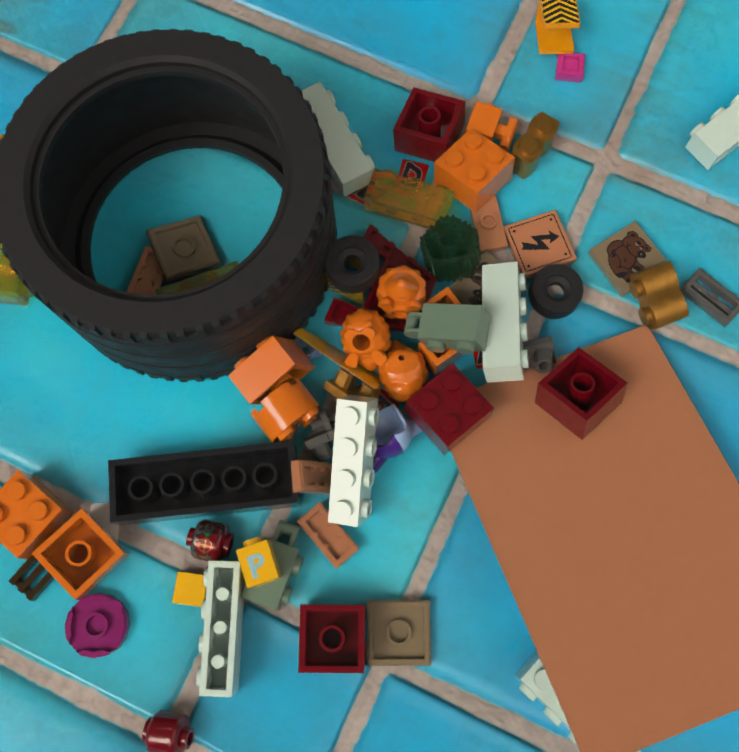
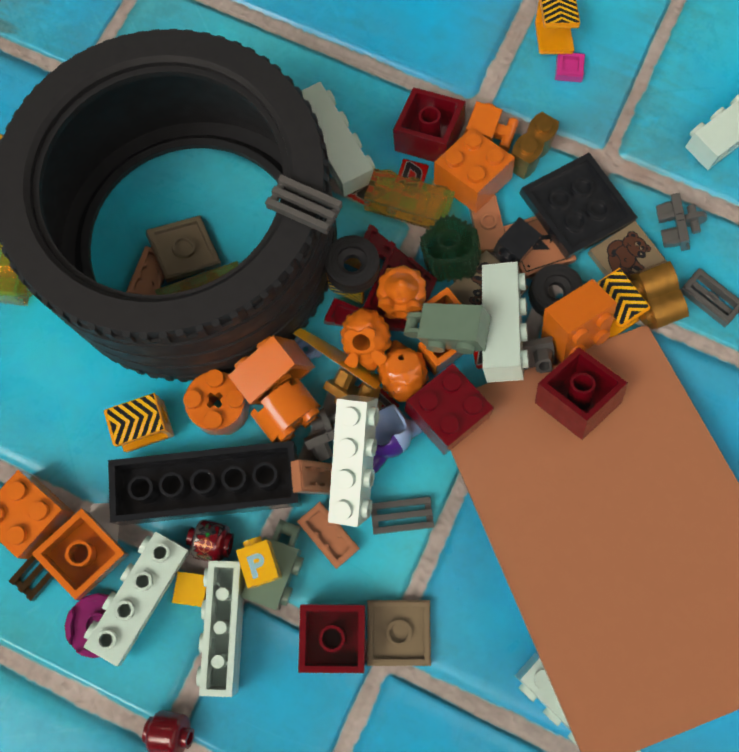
none -> light aqua brick [84,532,189,667]
none -> piece [104,393,174,453]
none -> orange brick [183,369,249,435]
none -> dark grey tile [265,175,343,235]
none -> dark grey tile [371,497,434,535]
none -> black brick [493,217,542,266]
none -> black plate [519,153,638,260]
none -> orange brick [541,279,617,363]
none -> piece [597,268,650,339]
none -> dark grey hips [656,192,707,251]

